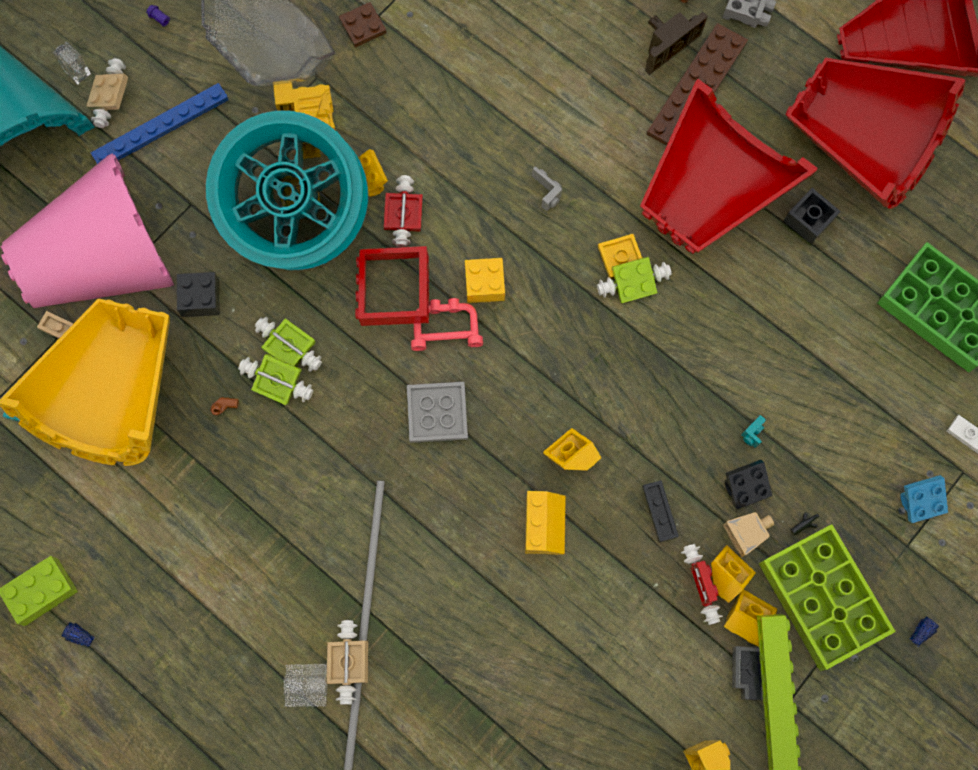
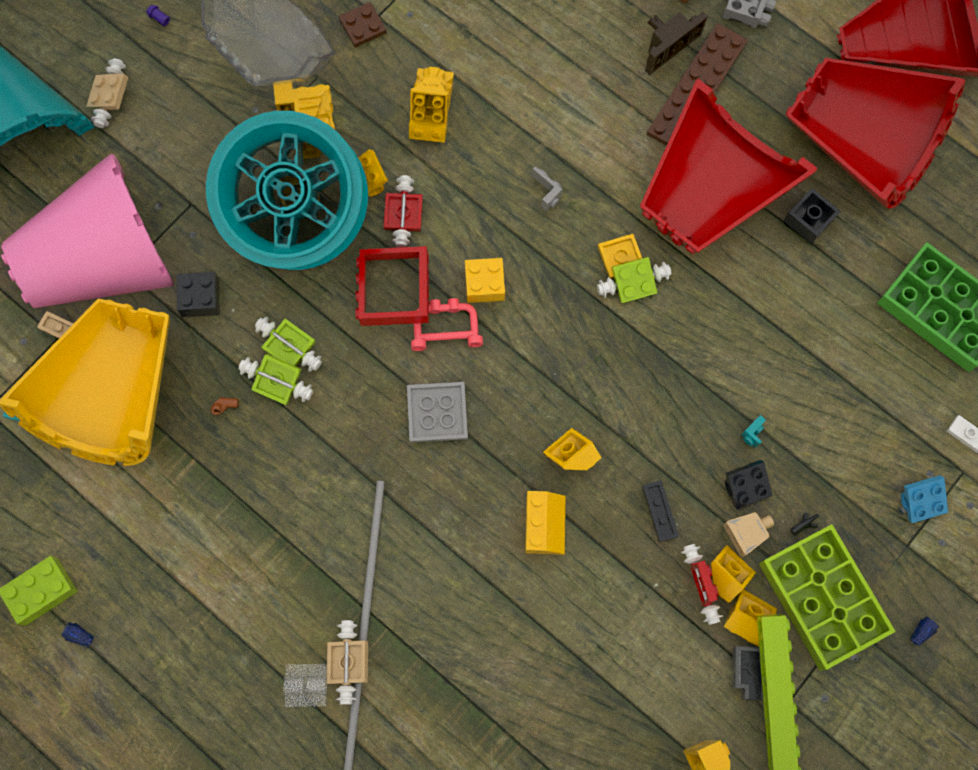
clear brick [53,41,91,85] -> none
blue plate [91,83,229,164] -> none
none -> yellow brick [409,67,454,143]

